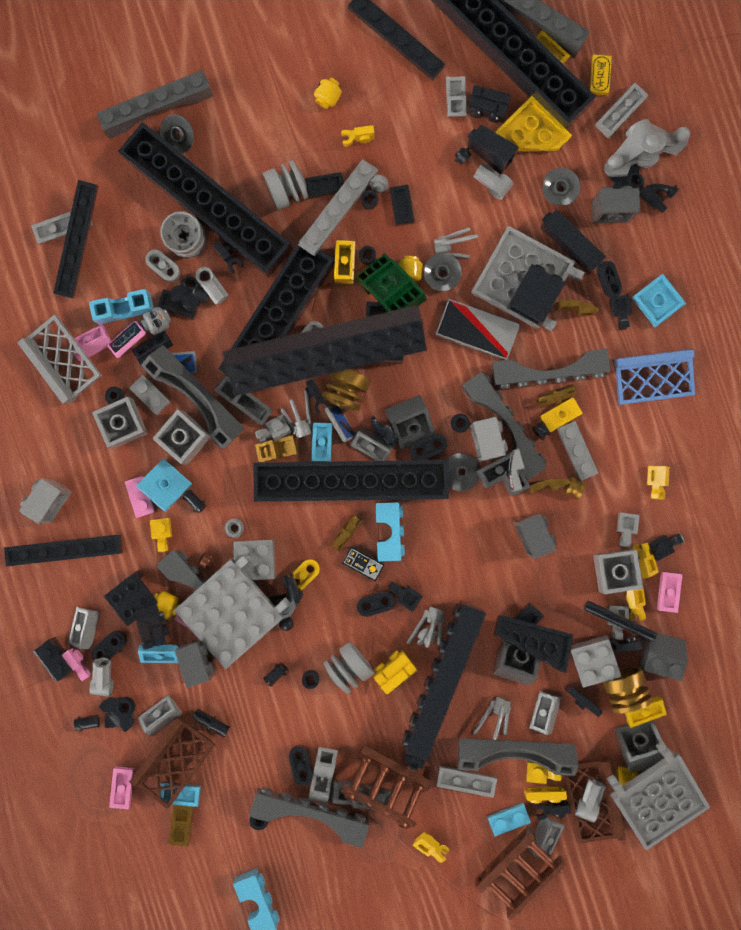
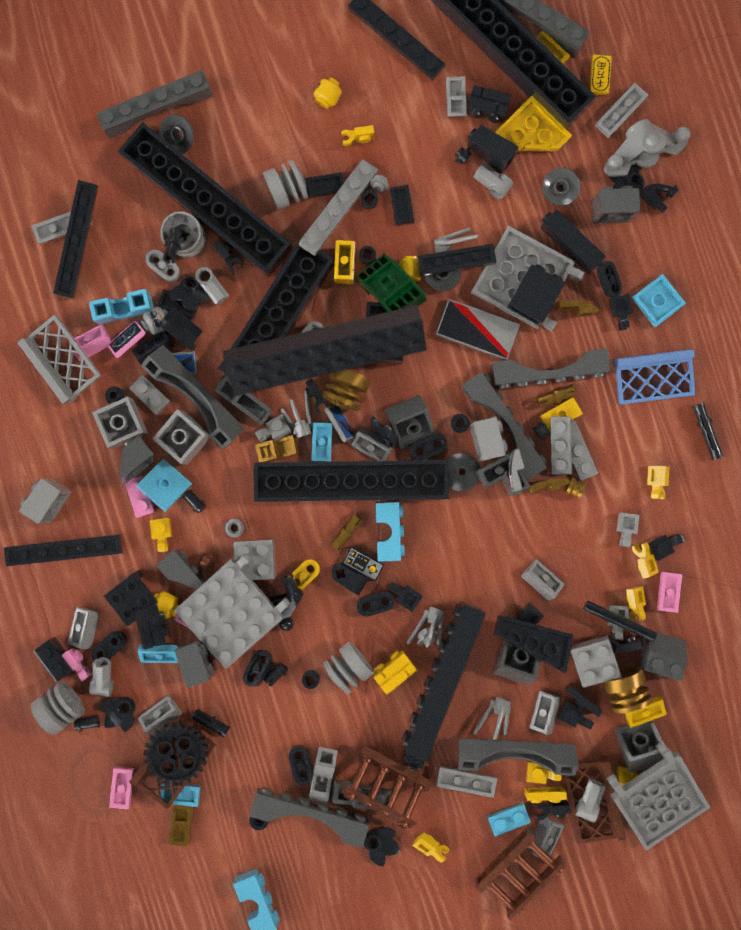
dark grey brick [513,513,557,559] -> none
light grey brick [593,549,643,594] -> none
none -> light grey wheel [31,681,85,735]
none -> dark grey slope [120,436,154,486]
none -> black gear [143,720,209,787]
none -> black panel [159,307,202,351]
none -> black pin [163,227,182,264]
none -> black plate [243,650,273,687]
none -> black piece [331,564,369,596]
none -> black plate [364,827,400,867]
none -> black plate [417,244,497,277]
none -> light grey slope [521,559,565,601]
none -> light grey plate [551,416,572,474]
none -> black plate [557,700,594,730]
none -> black pin [692,402,724,460]

